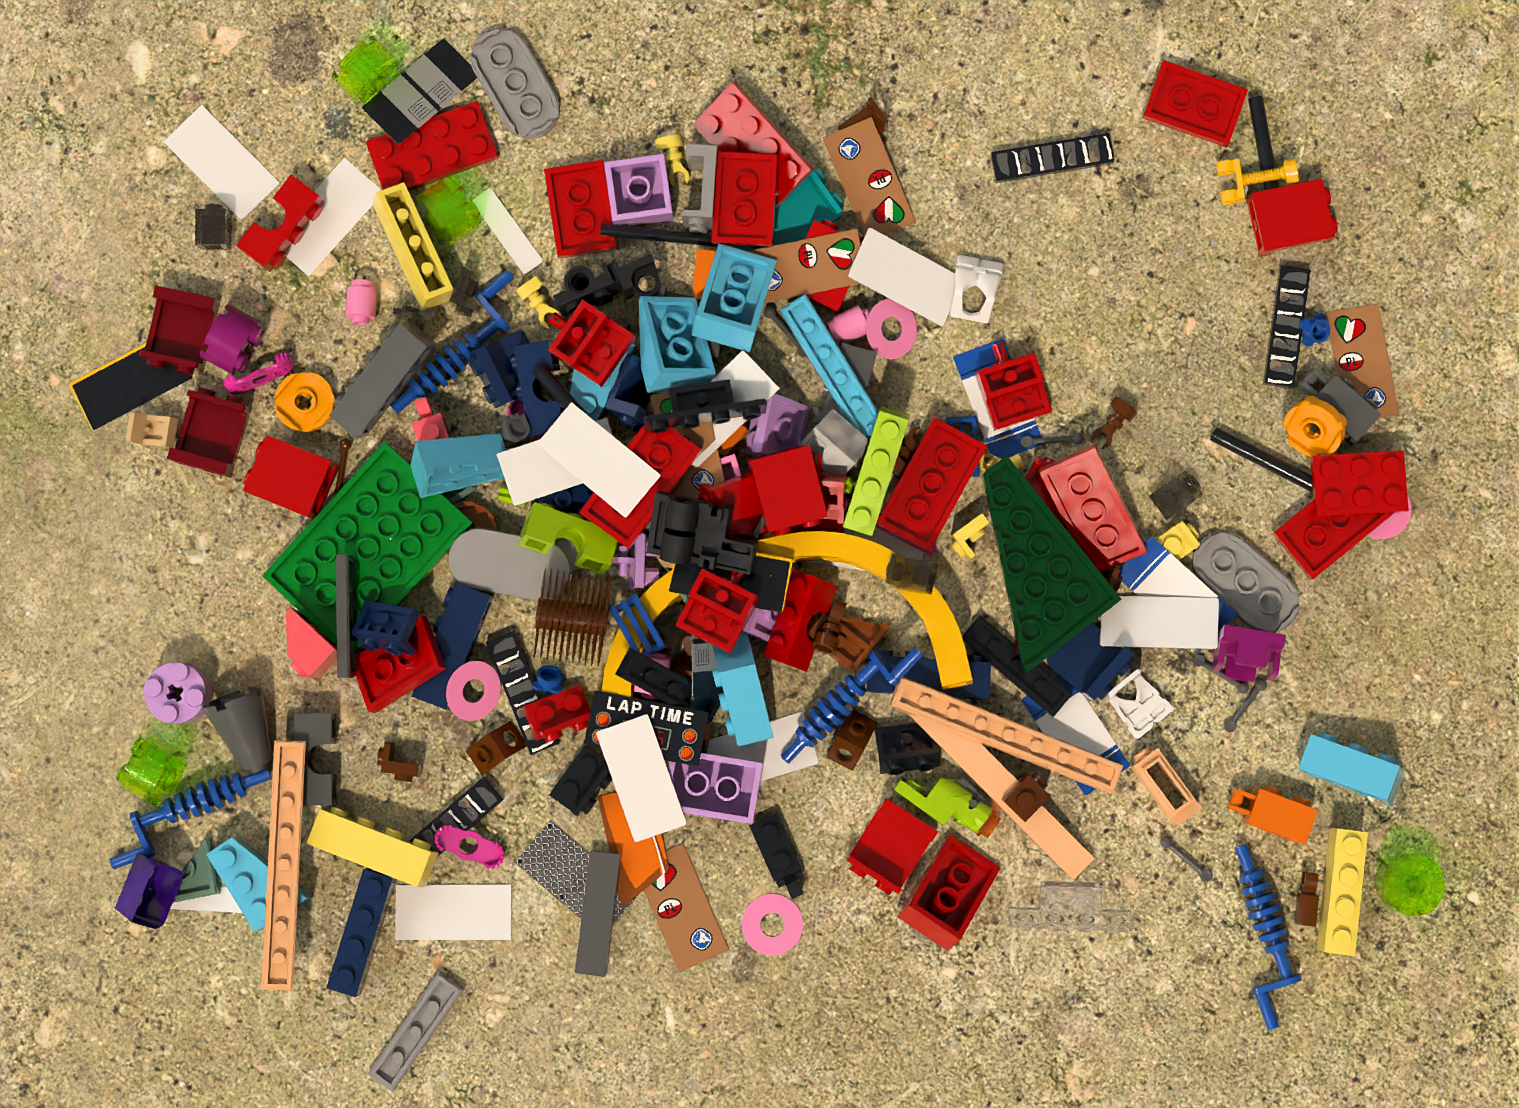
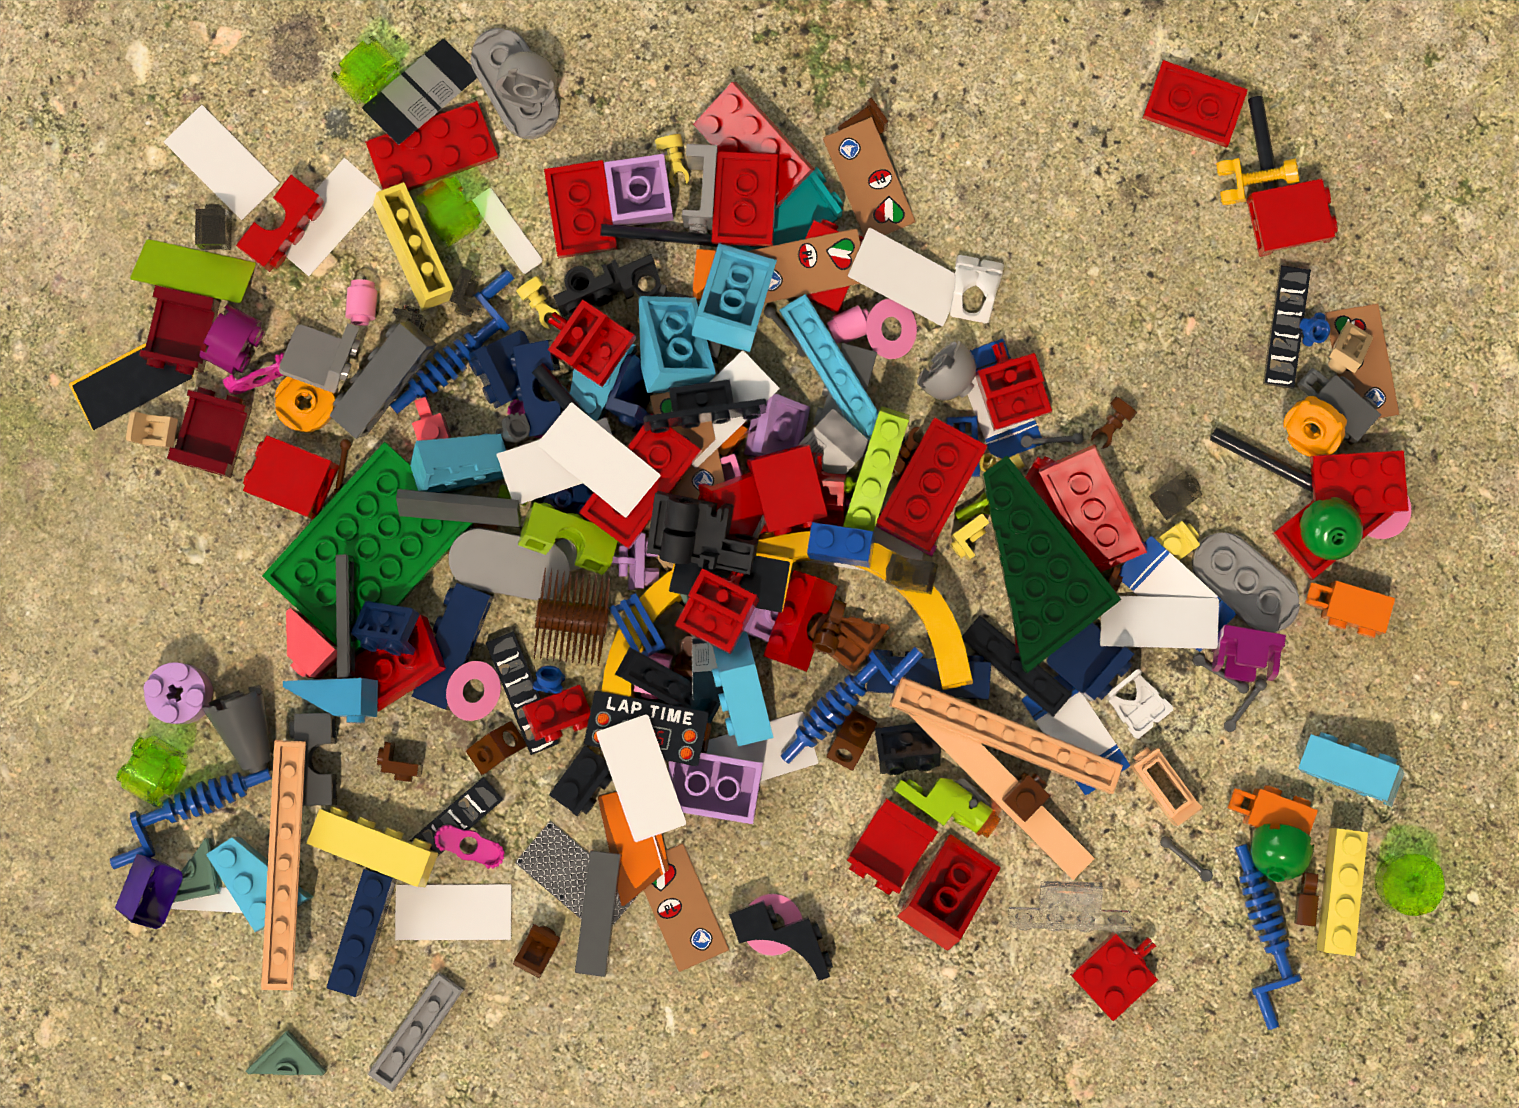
black hinge [749,813,804,899] -> none
tile [990,133,1114,183] -> none
none -> lime sticker [130,239,256,303]
none -> sand green tile [246,1030,327,1076]
none -> light grey bracket [279,323,361,393]
none -> dark azure slope [283,678,378,723]
none -> dark grey tile [396,489,521,527]
none -> light grey cylinder [495,51,557,108]
none -> reddish brown bracket [513,924,560,979]
none -> black arch [729,900,833,981]
none -> blue brick [807,522,875,568]
none -> light grey cylinder [917,341,977,401]
none -> lime bar [955,492,990,523]
none -> red plate [1070,932,1158,1021]
none -> green cylinder [1251,824,1314,882]
none -> green cylinder [1300,497,1363,560]
none -> orange brick [1305,581,1395,638]
none -> tan tile [1328,321,1373,374]

